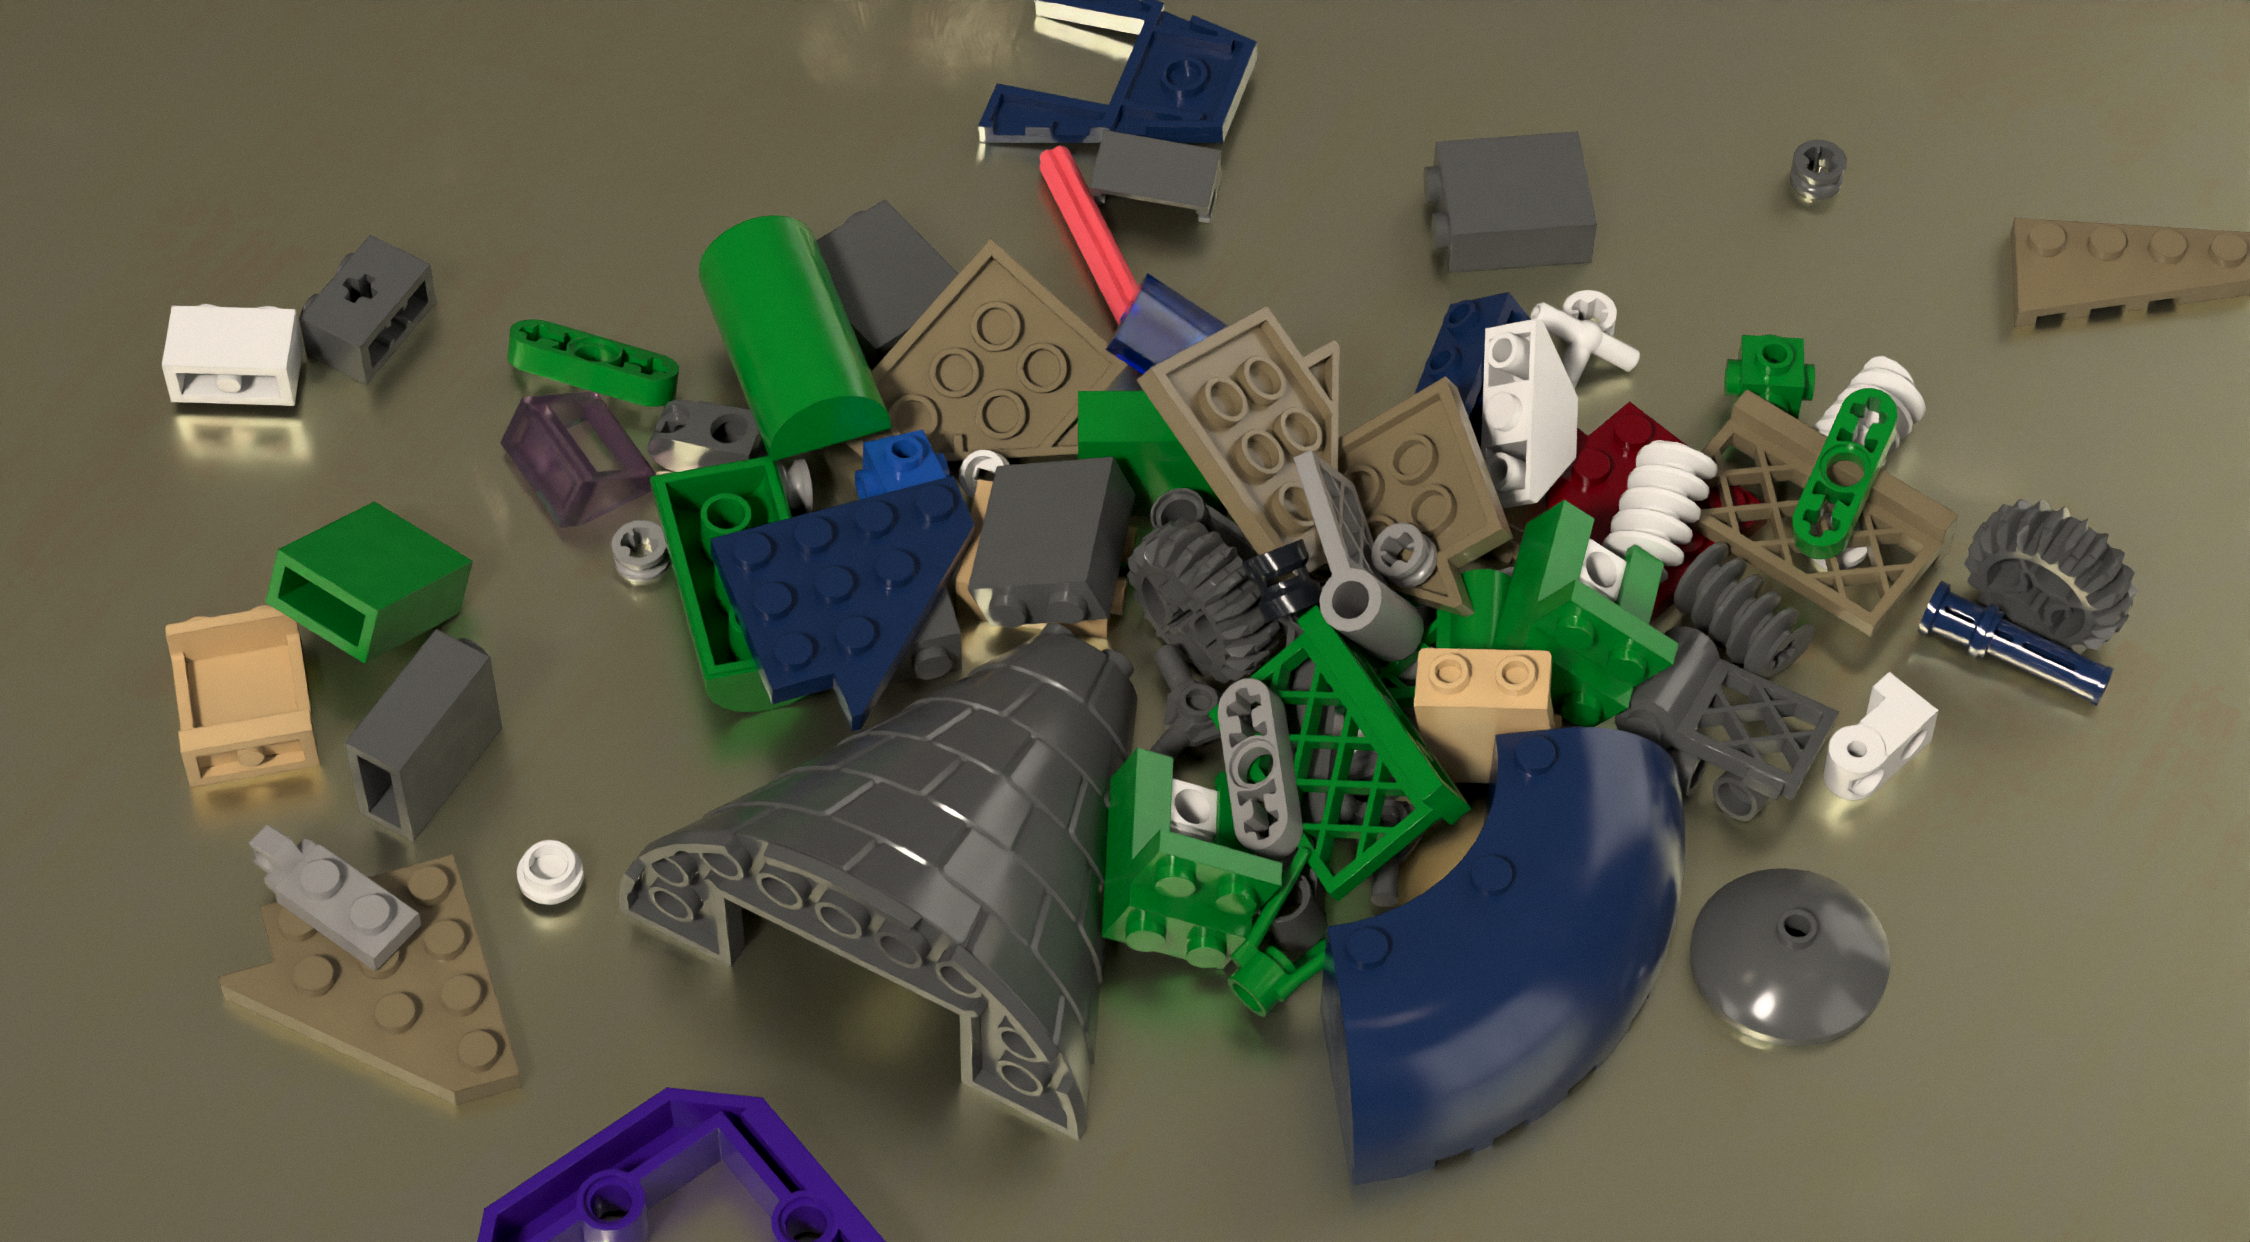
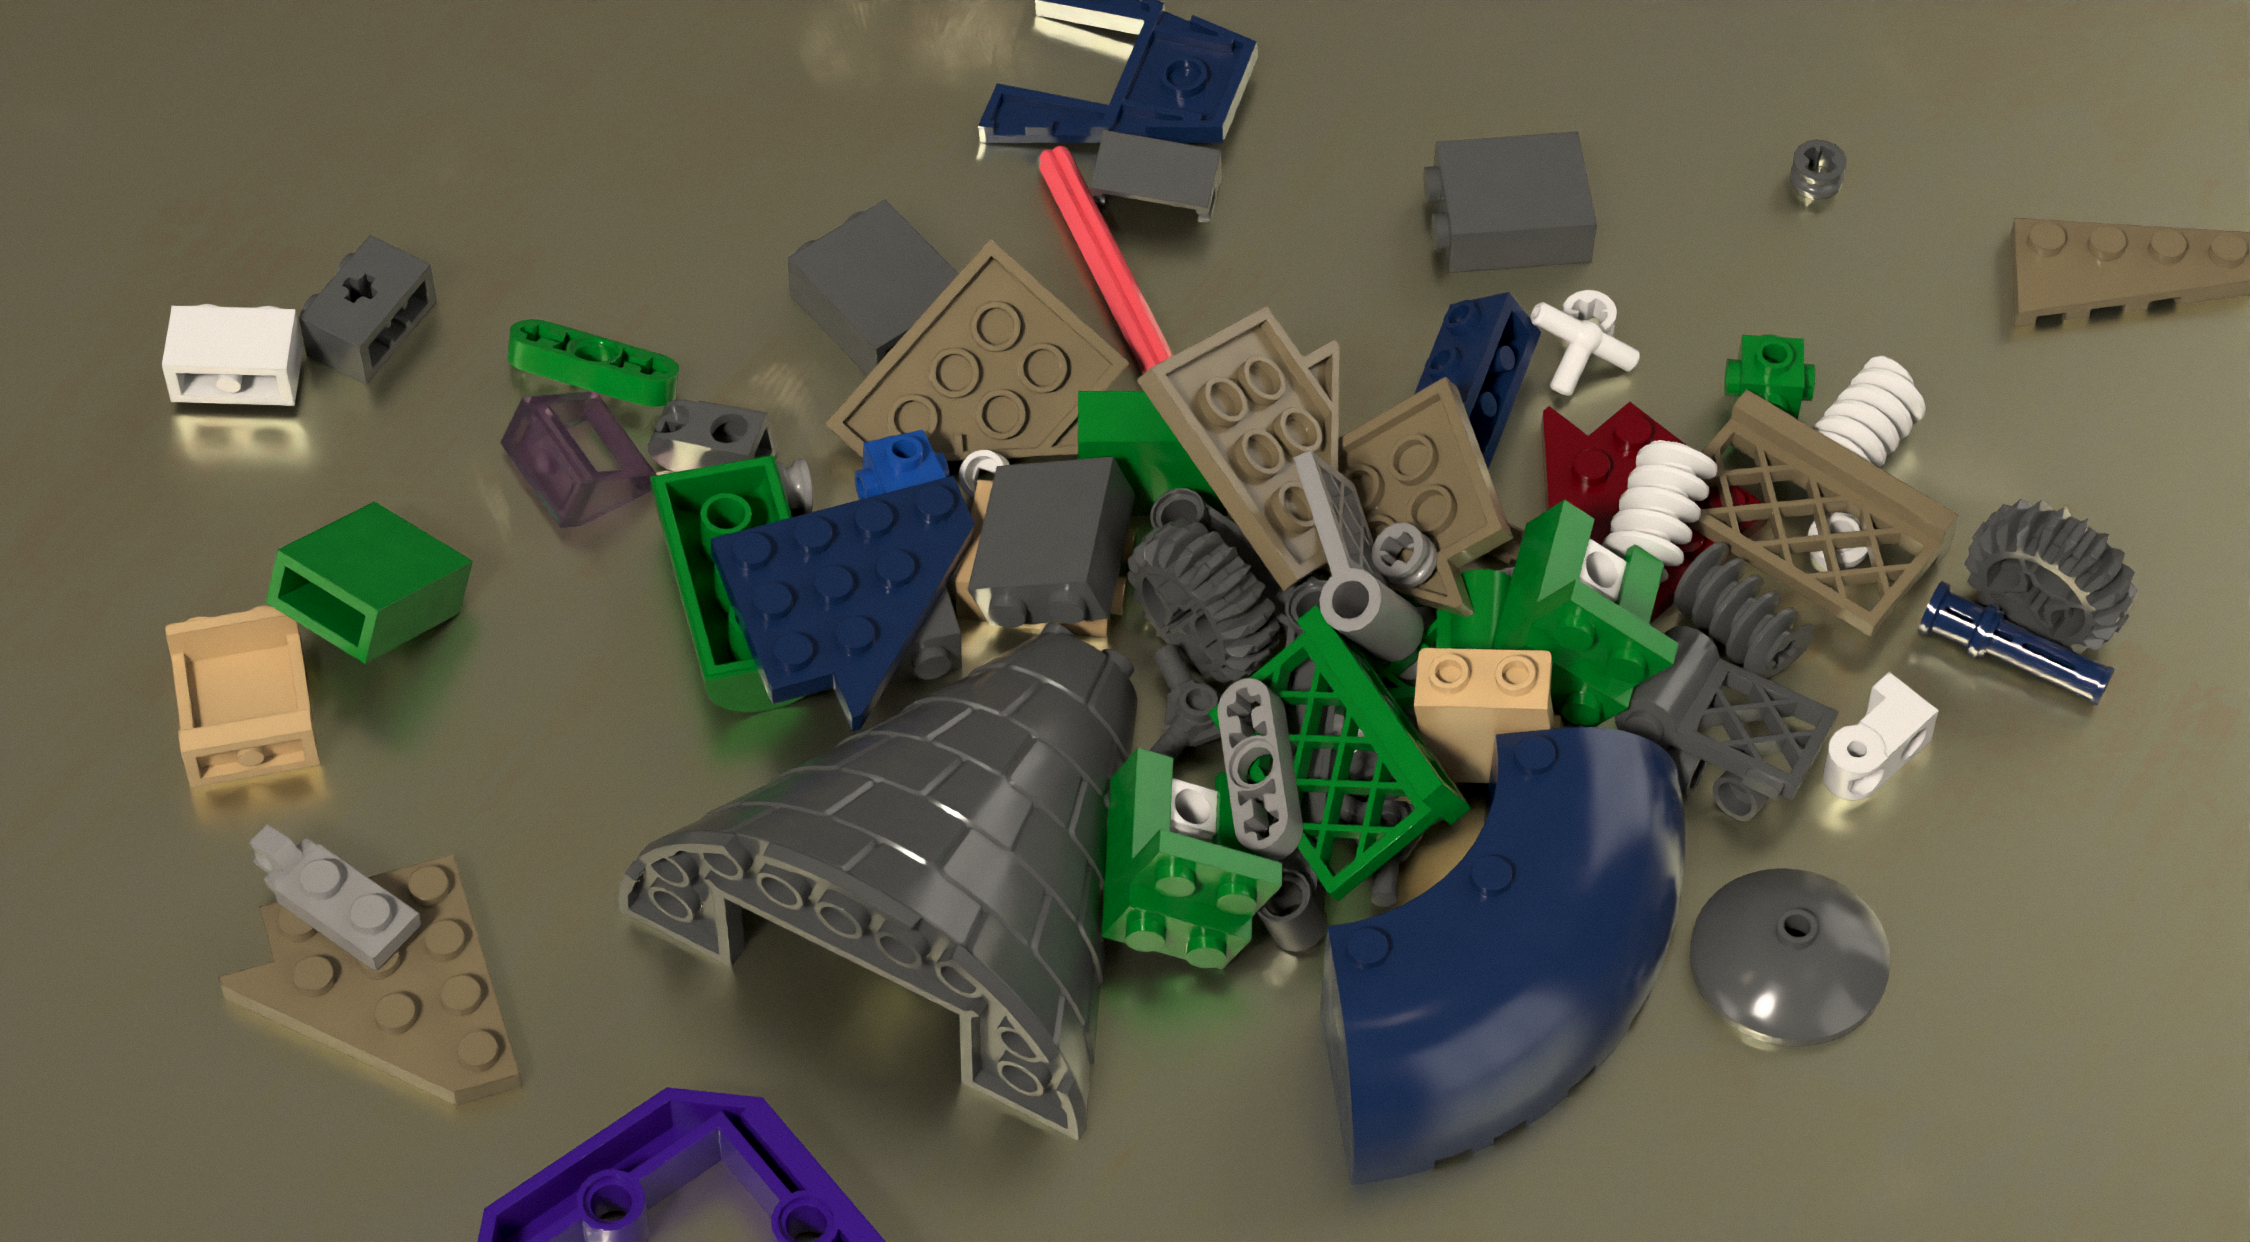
dark grey brick [344,629,502,842] -> none
white plate [517,840,584,905] -> none
light grey bush [611,520,671,582] -> none
green brick [699,215,891,462] -> none
clear blue slope [1105,273,1228,374] -> none
green plant [1227,847,1326,1017] -> none
black wheel [1242,539,1322,623] -> none
white slope [1481,319,1578,509] -> none
green beam [1792,388,1898,560] -> none

